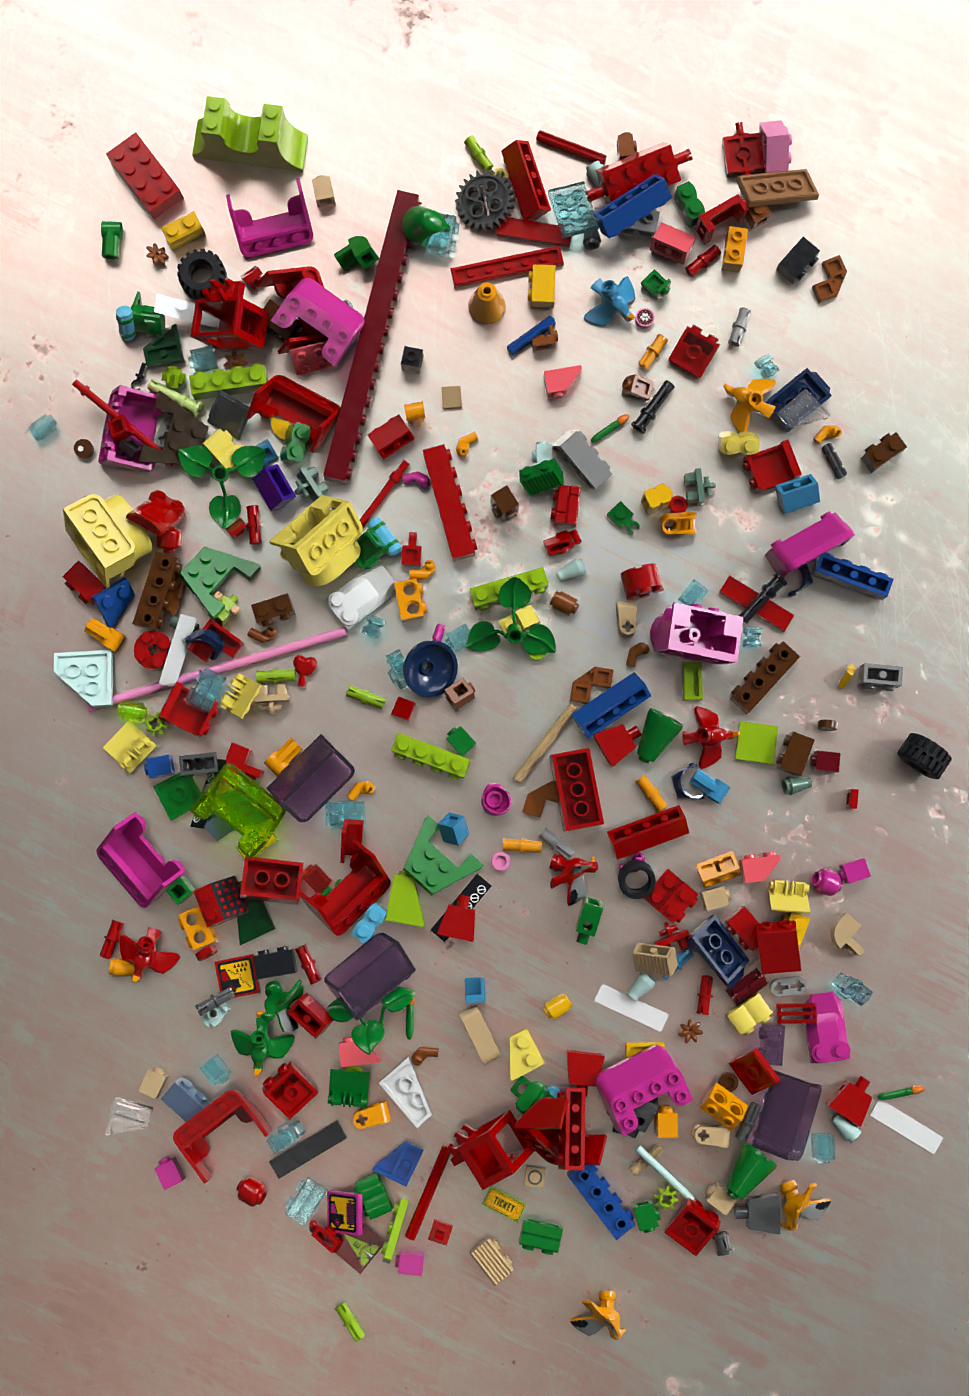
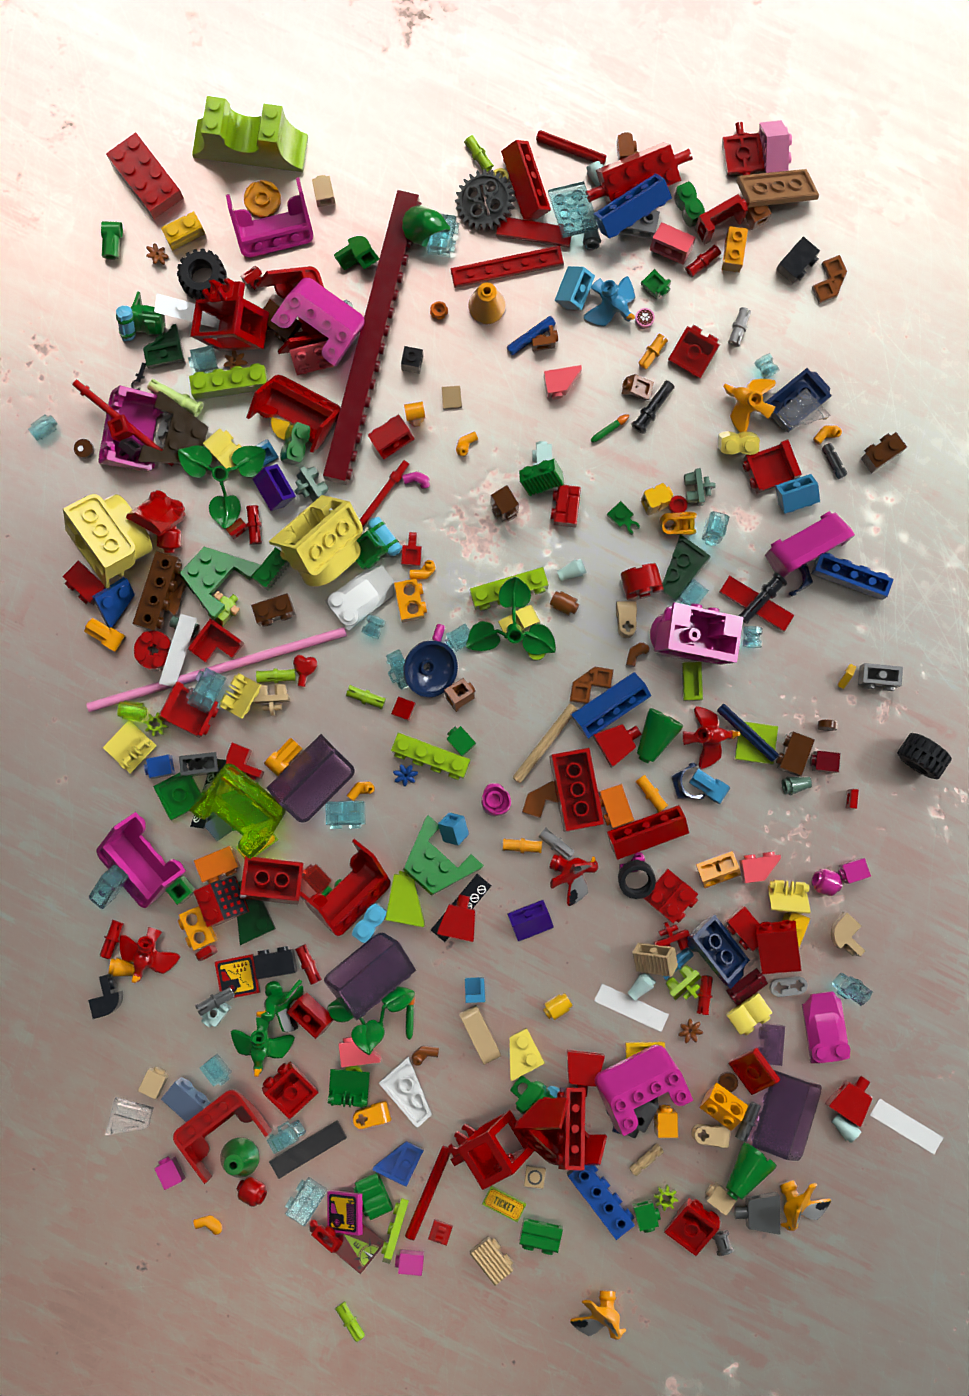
light aqua plate [54,650,113,708] -> none
lime gear [161,366,186,388] -> none
dark blue helmet [185,629,224,661] -> none
dark grey piece [207,390,249,440] -> none
dark orange arm [247,627,276,643] -> none
red panel [340,819,364,863] -> none
red brick [423,444,478,562] -> none
bright pink tile [491,852,510,871] -> none
yellow brick [528,265,556,308] -> none
red piece [543,530,582,556] -> none
light grey wedge [552,430,612,489] -> none
green torso [576,896,603,945] -> none
light aqua bar [634,1145,695,1200] -> none
tan brick [700,886,731,911] -> none
reddish brown brick [730,641,801,714] -> none
red tile [776,1003,818,1024] -> none
clear light blue brick [811,1133,836,1163] -> none
green piece [878,1086,925,1100] -> none
none -> black brick [88,974,123,1019]
none -> clear light blue brick [89,865,128,909]
none -> light orange arm [193,1215,222,1235]
none -> orange brick [194,846,241,884]
none -> green cone [220,1138,259,1178]
none -> light orange tile [244,180,281,218]
none -> green brick [252,547,290,591]
none -> blue plant [393,764,418,786]
none -> orange plate [430,301,448,320]
none -> dark purple panel [508,900,554,941]
none -> medium azure brick [555,266,595,310]
none -> orange brick [598,784,634,828]
none -> dark green wing [661,534,711,602]
none -> lime hips [666,965,701,1001]
none -> clear light blue brick [701,511,729,546]
none -> dark blue axle [717,704,779,762]

